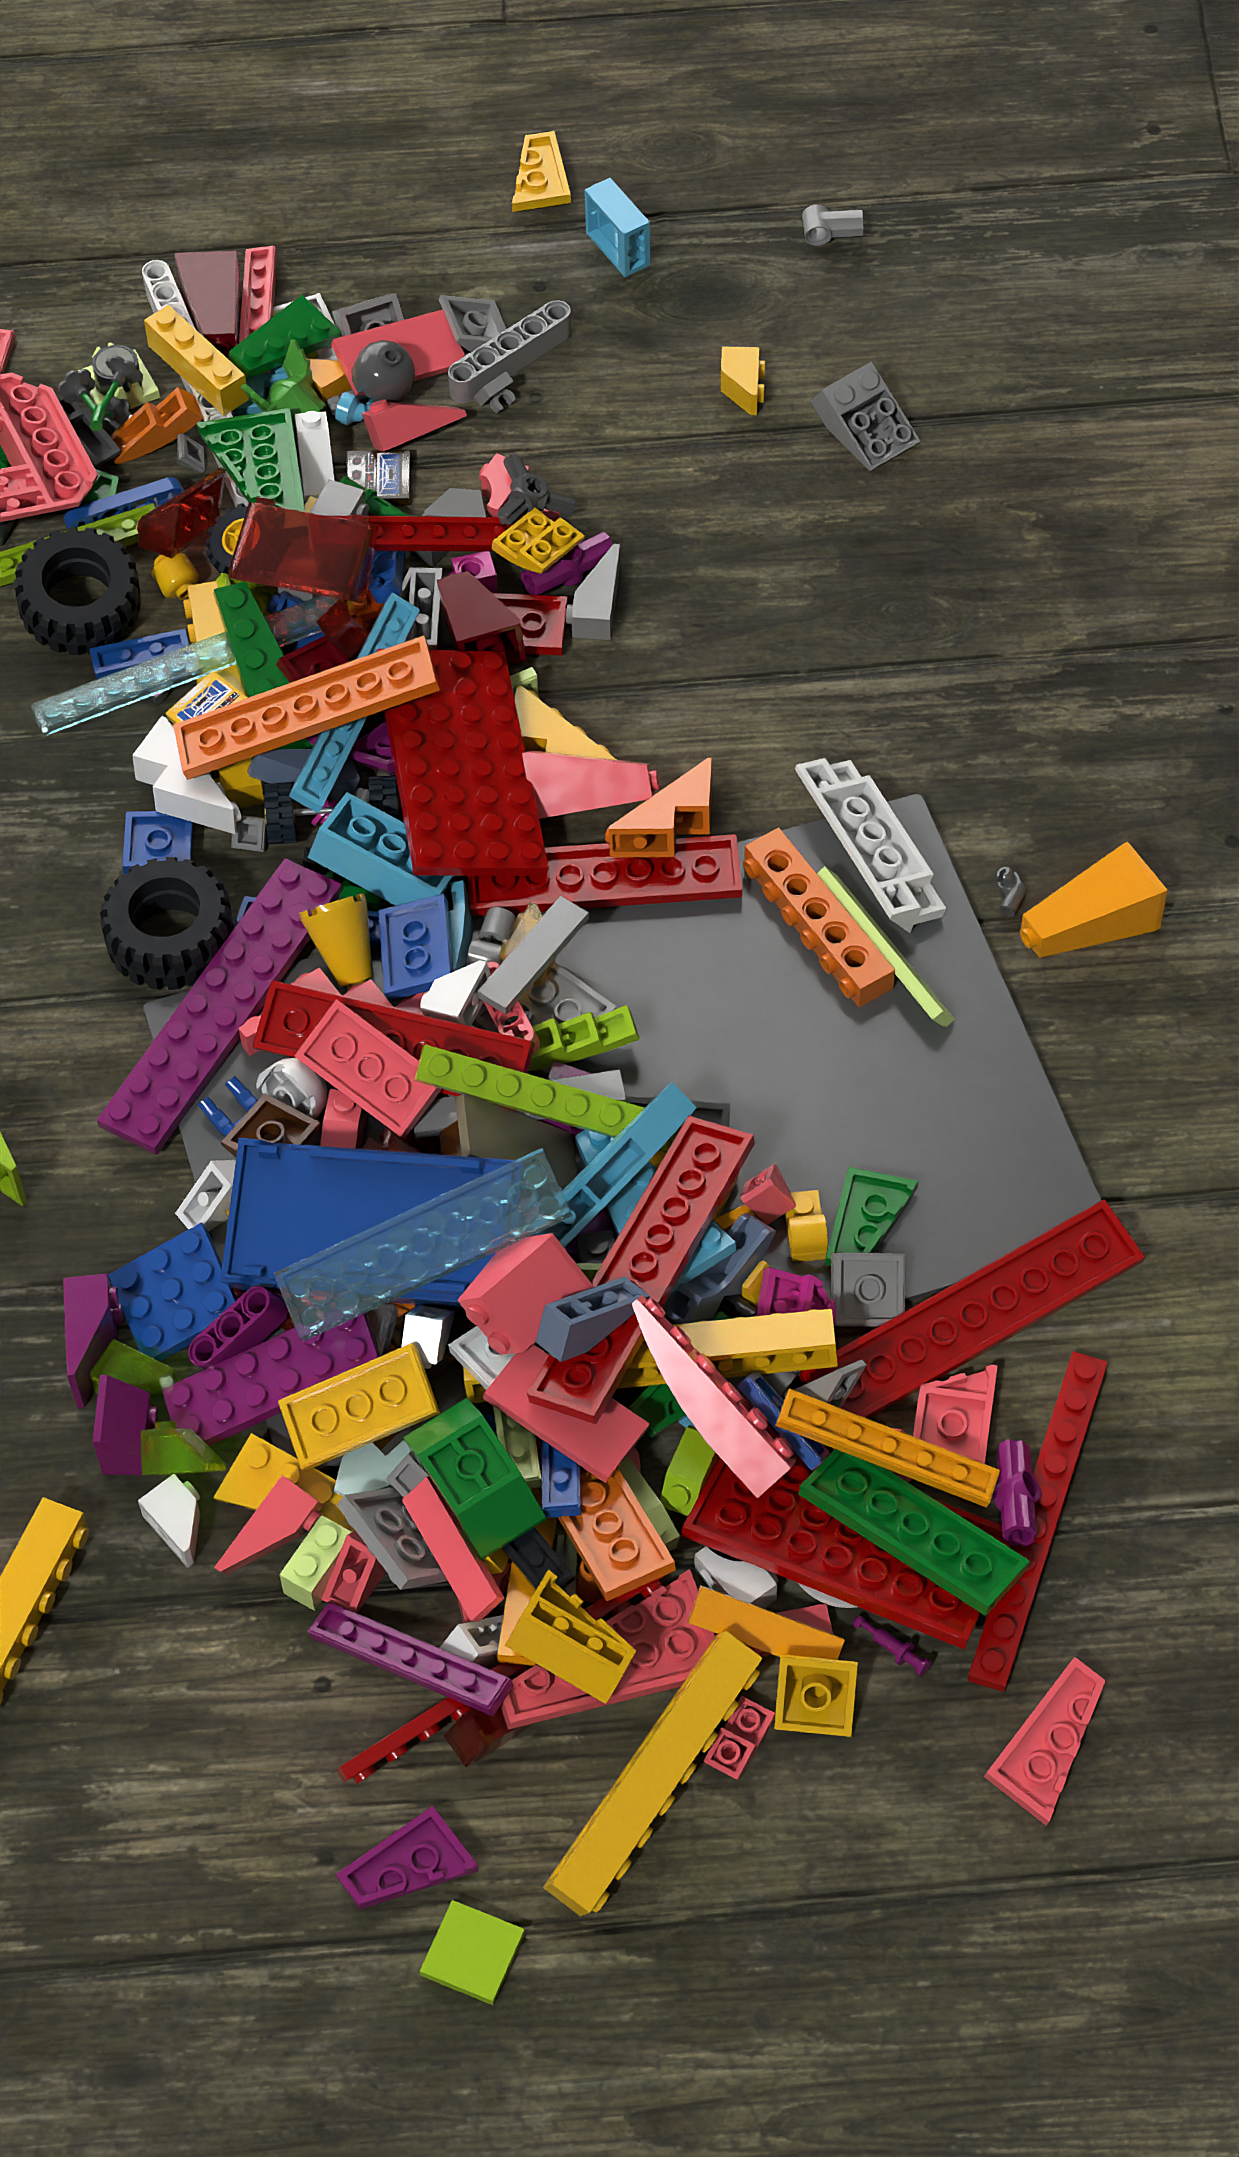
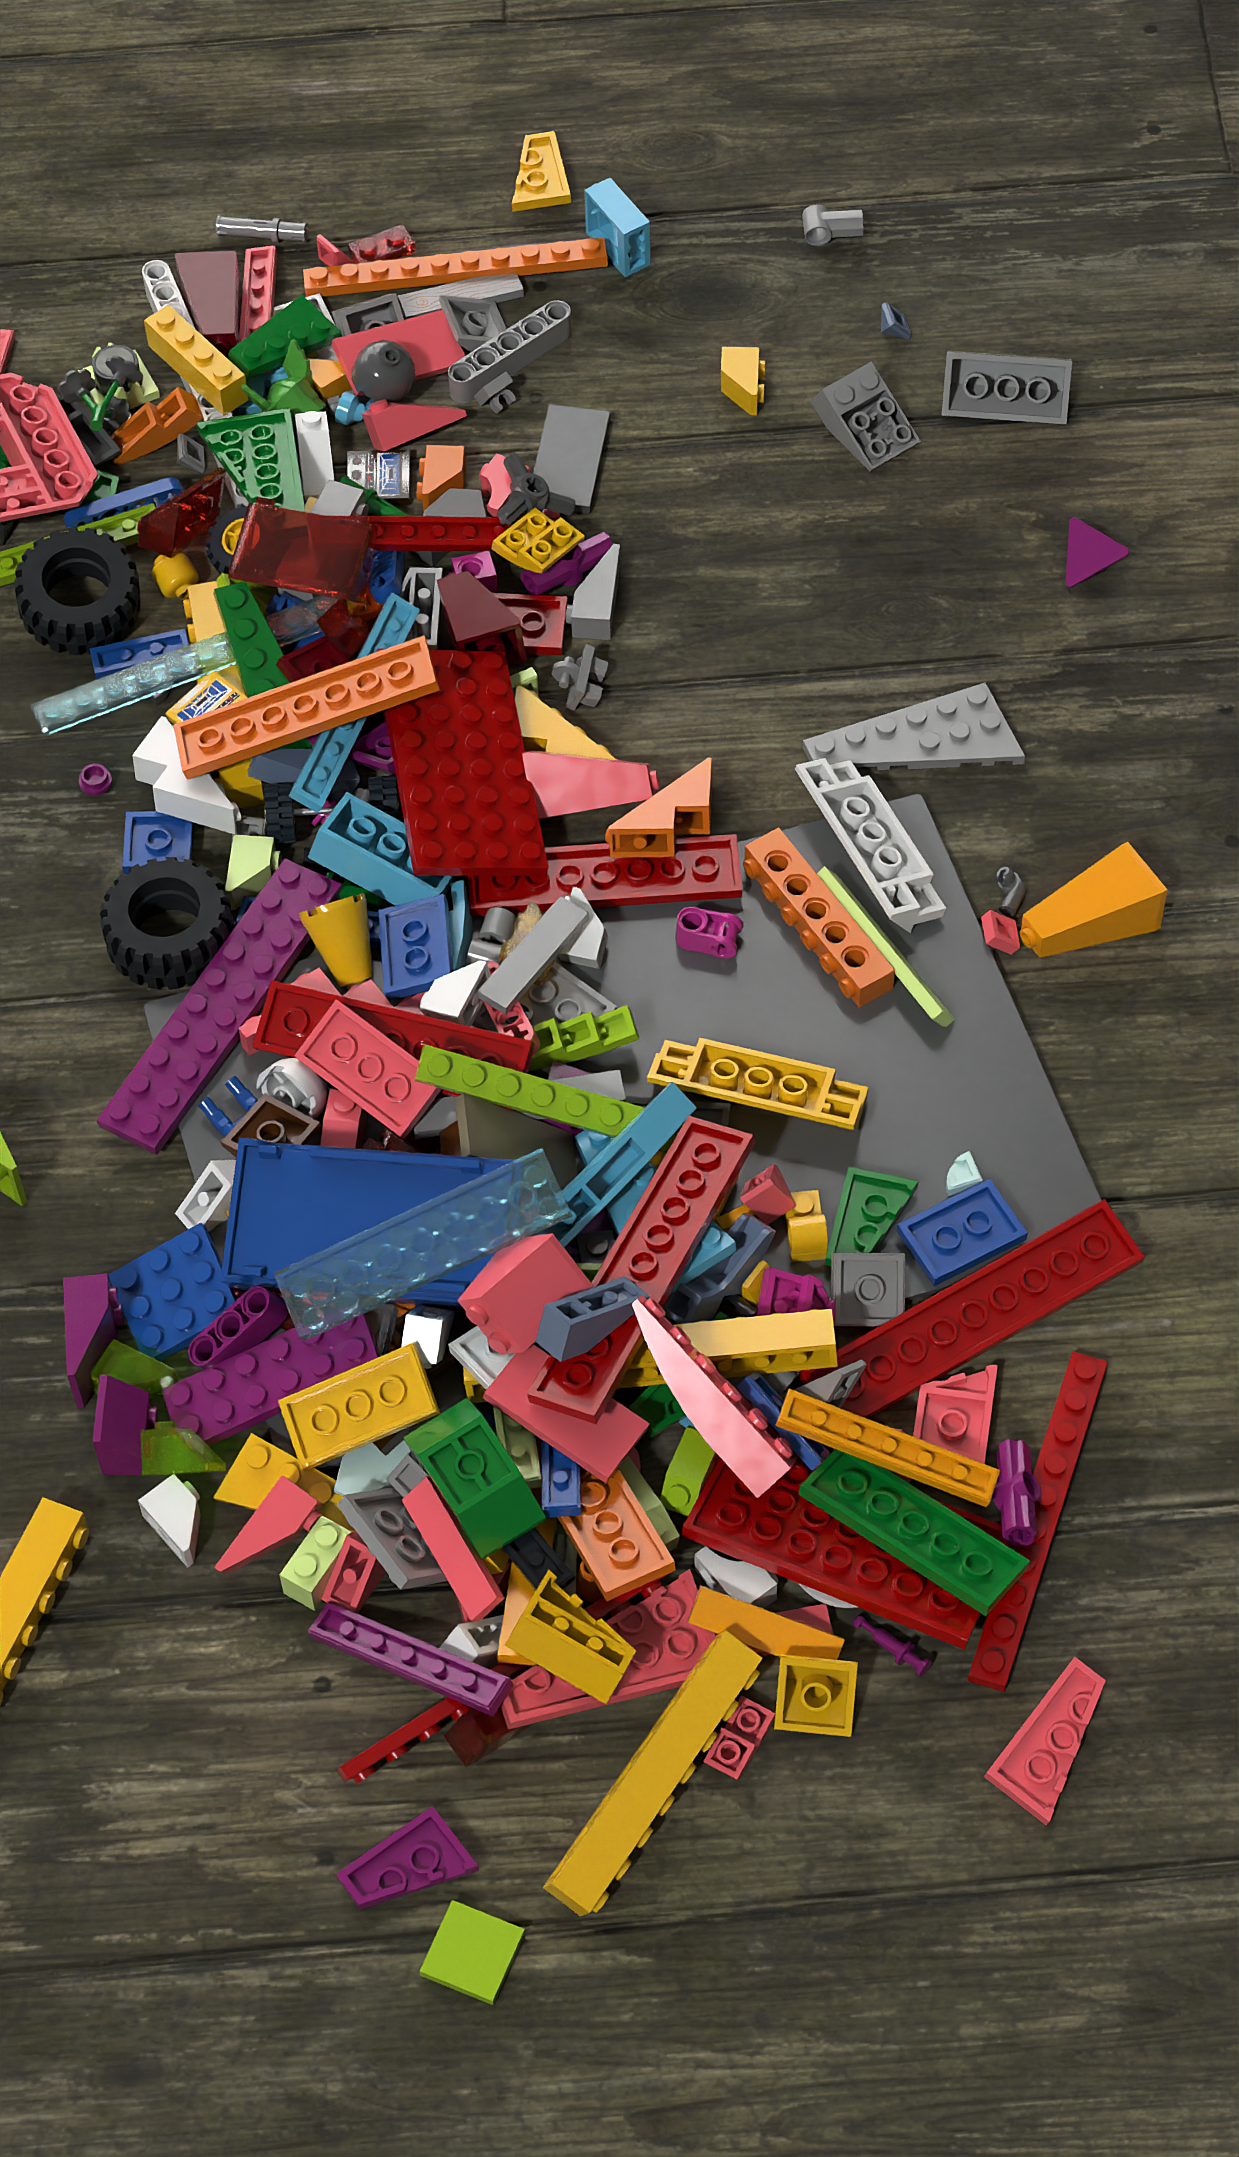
none -> magenta plate [79,763,112,795]
none -> light grey pin [216,215,308,243]
none -> yellowish green slope [225,835,282,910]
none -> orange plate [303,238,608,297]
none -> coral slope [317,234,354,267]
none -> clear red plate [348,224,416,264]
none -> light grey tile [398,273,524,320]
none -> orange slope [417,445,466,513]
none -> tile [533,404,610,513]
none -> light grey hips [552,644,608,711]
none -> white slope [558,887,608,969]
none -> yellow slope [647,1038,869,1131]
none -> dark pink piece [676,906,744,959]
none -> light grey wing [803,683,1025,770]
none -> sand blue slope [881,302,911,339]
none -> blue plate [897,1178,1028,1286]
none -> light grey slope [942,351,1072,424]
none -> light aqua tile [946,1151,983,1196]
none -> coral plate [981,910,1020,955]
none -> magenta piece [1065,517,1130,588]

